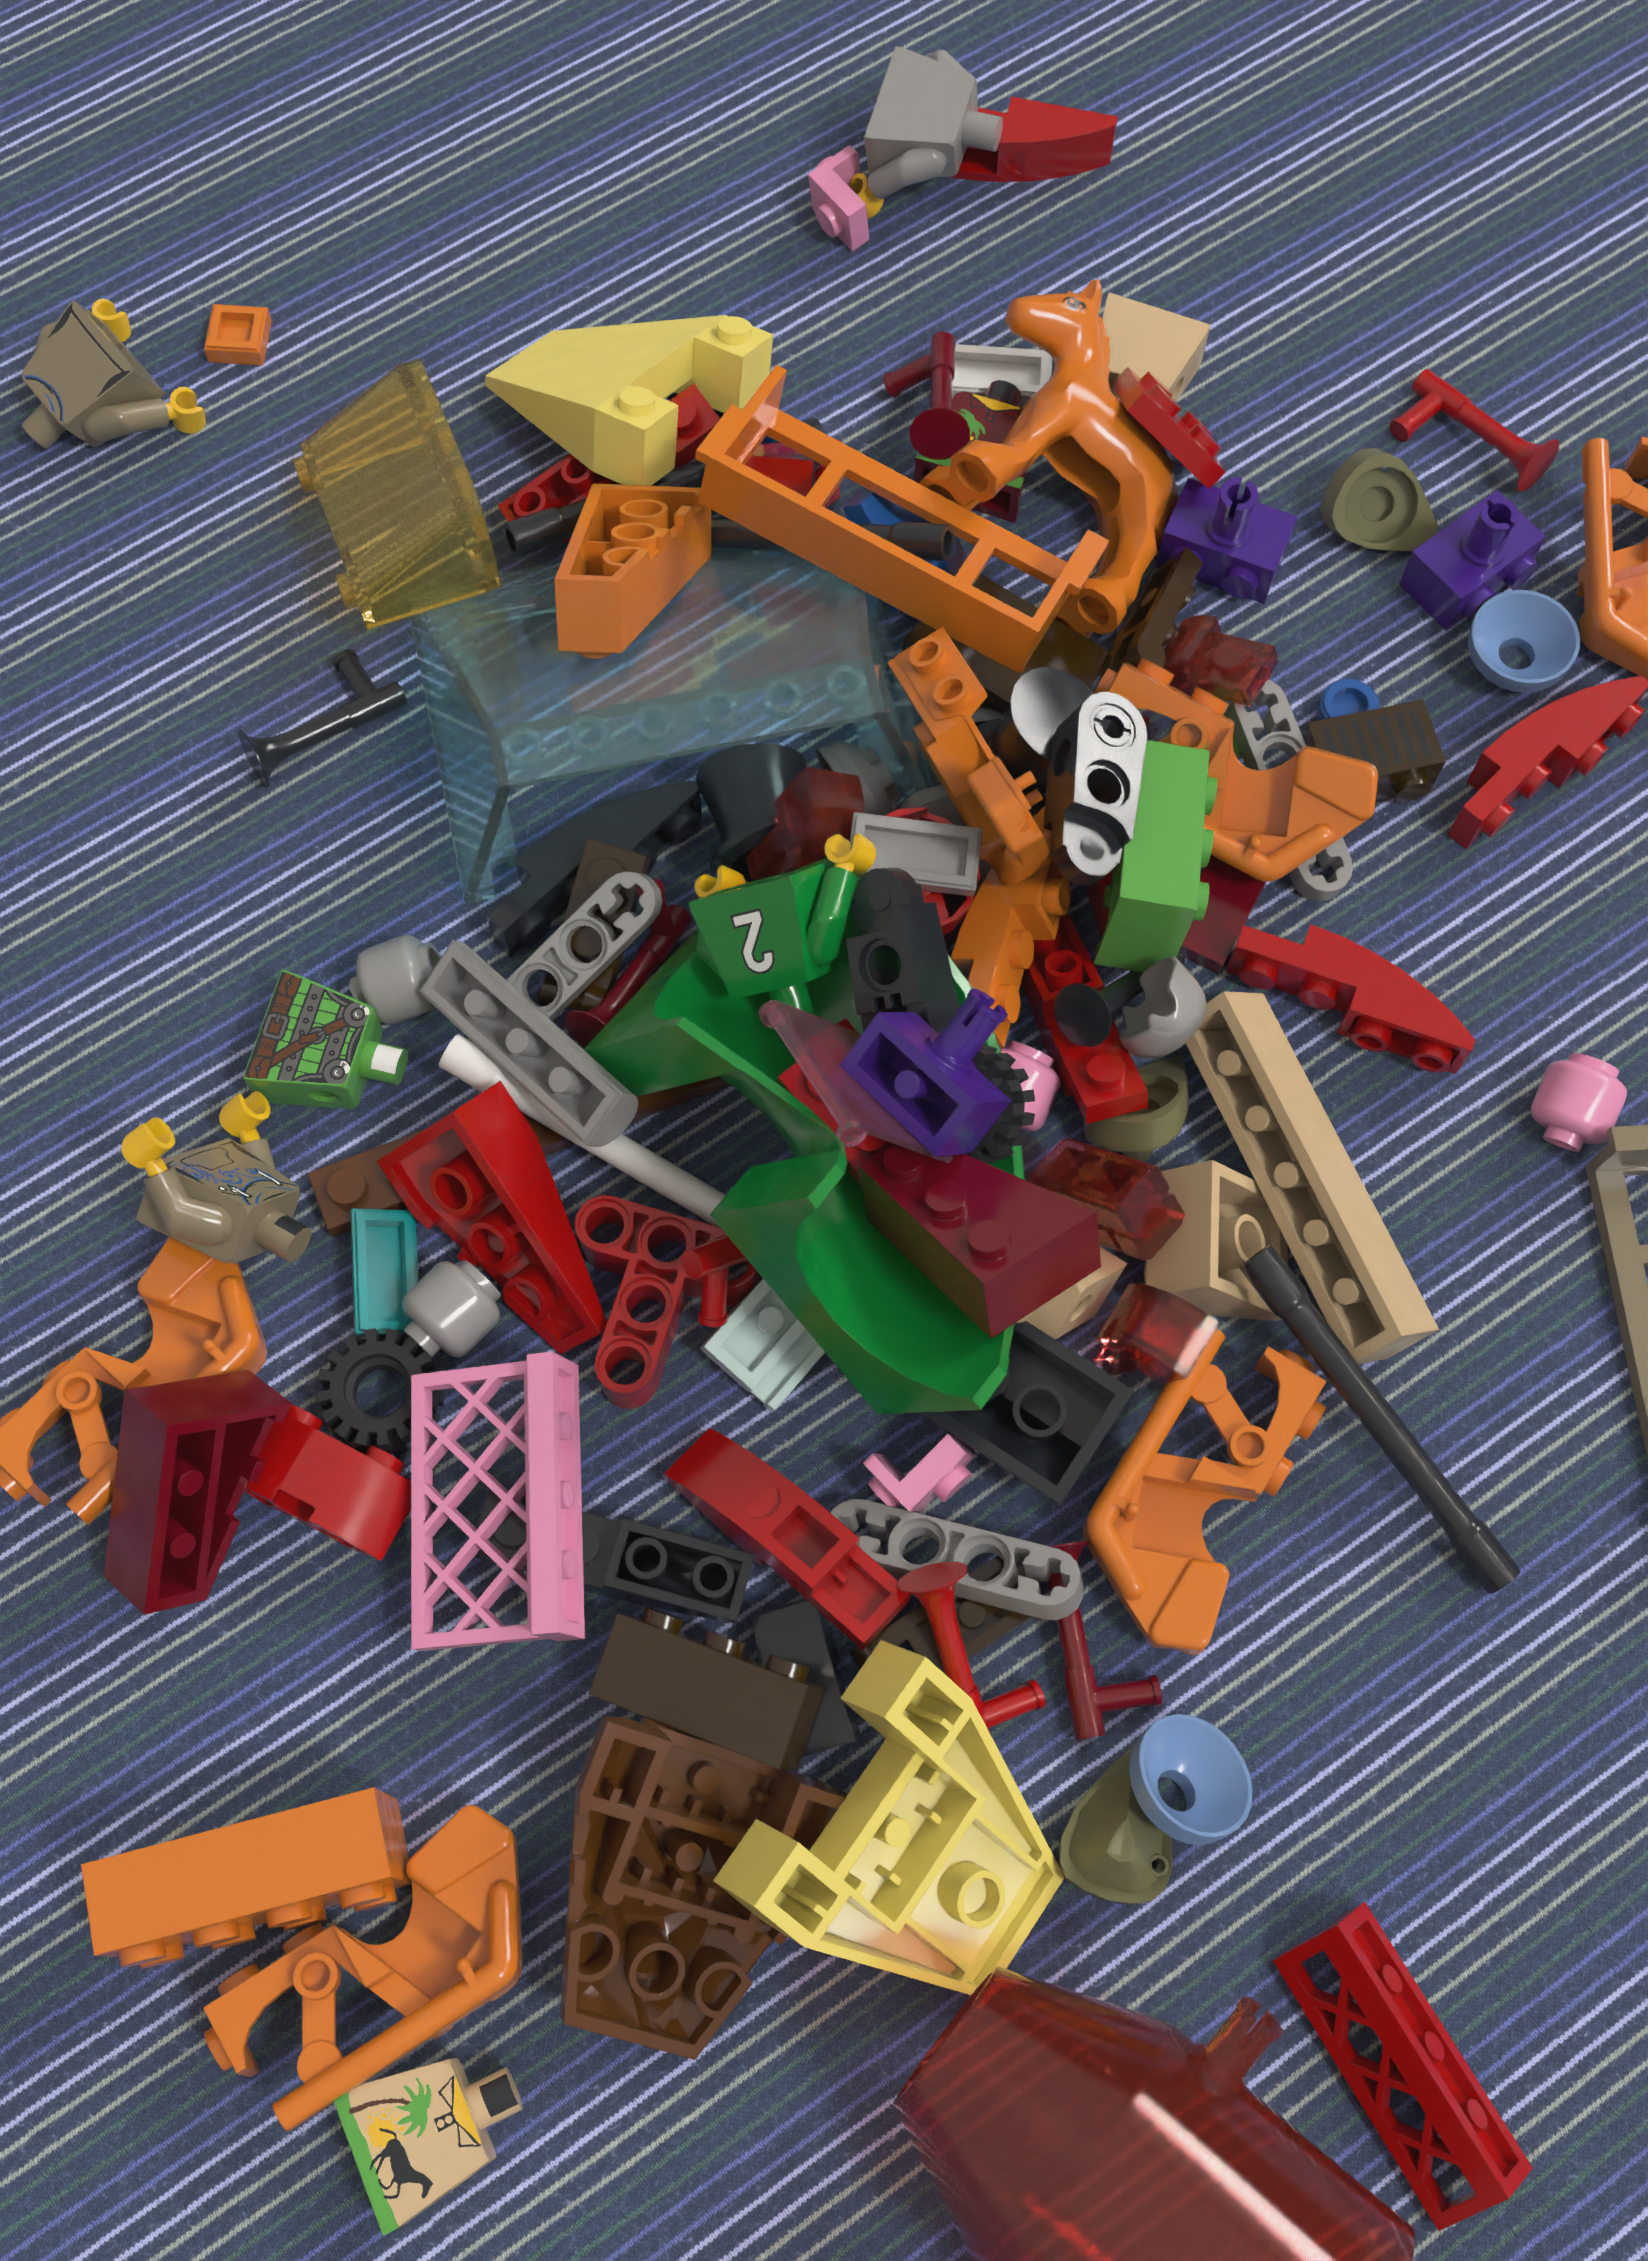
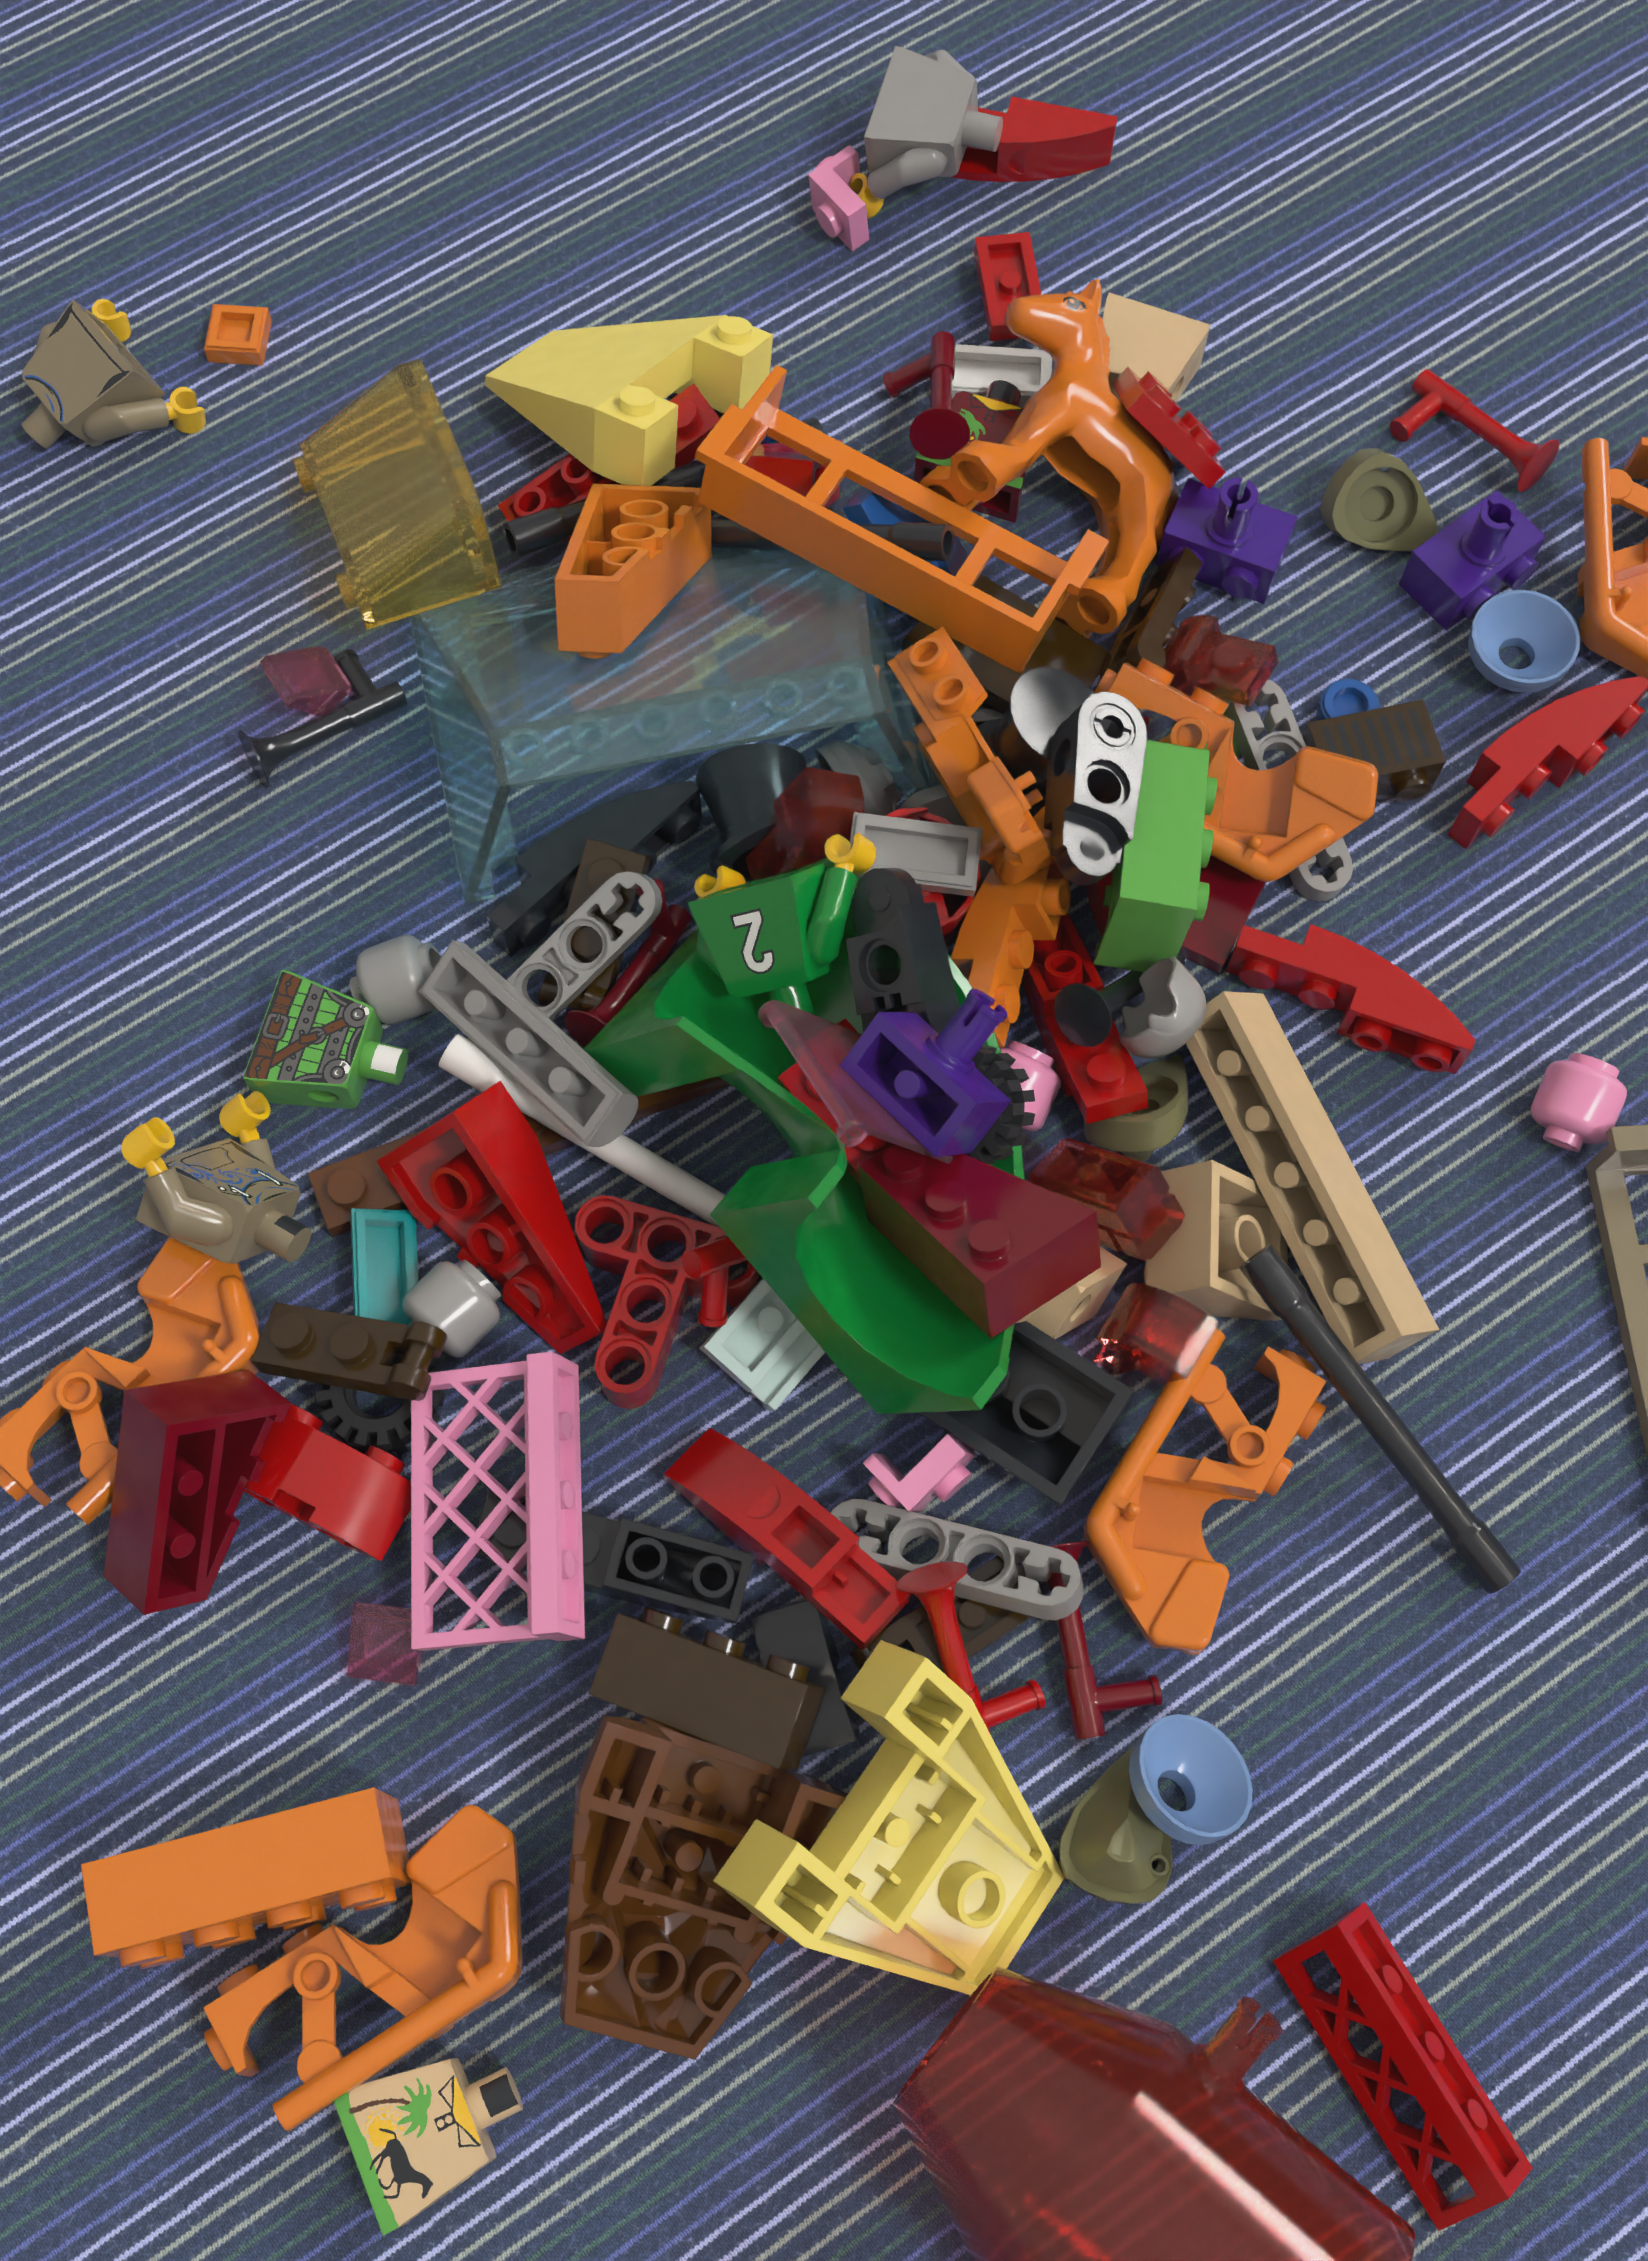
none -> dark brown plate [251,1302,448,1401]
none -> clear pink slope [260,646,352,717]
none -> clear pink slope [347,1602,423,1686]
none -> red plate [974,232,1042,341]

